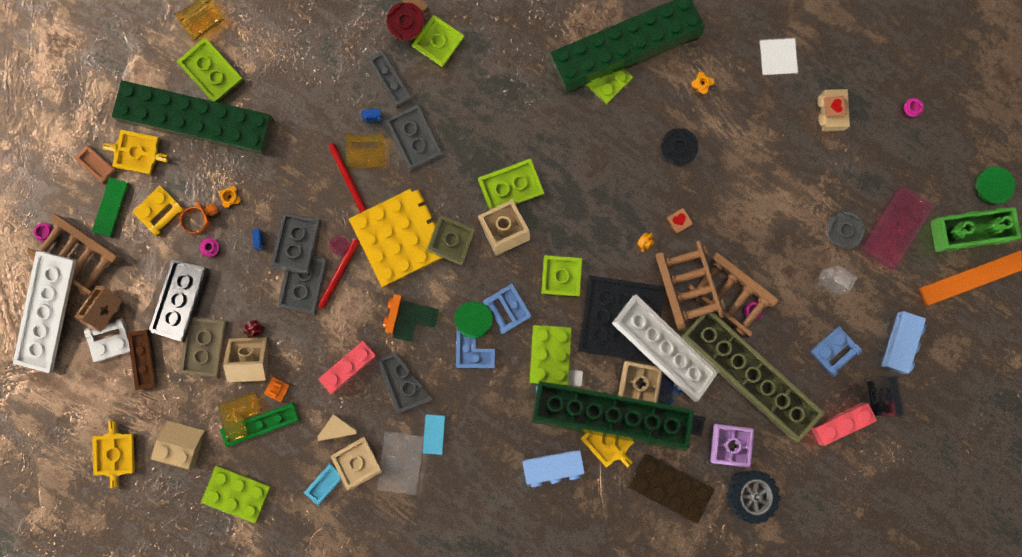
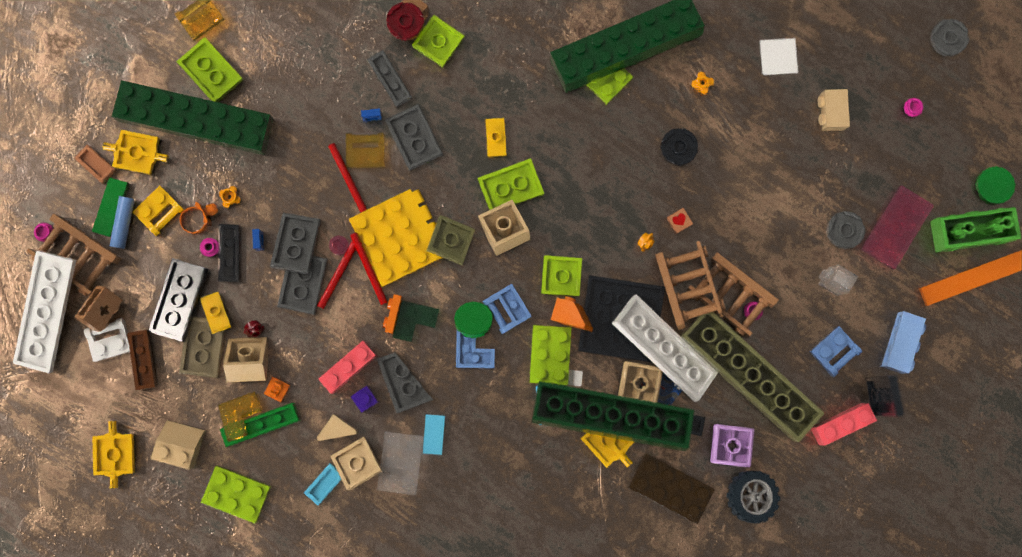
light blue brick [522,450,585,487] -> none
nougat tile [823,96,846,118] -> none
none -> medium blue piece [109,196,135,249]
none -> yellow plate [200,292,231,334]
none -> black tile [218,224,239,282]
none -> red bar [350,232,388,305]
none -> dark purple brick [351,386,380,413]
none -> yellow plate [485,118,507,157]
none -> orange slope [551,296,593,332]
none -> dark grey tile [930,19,969,57]

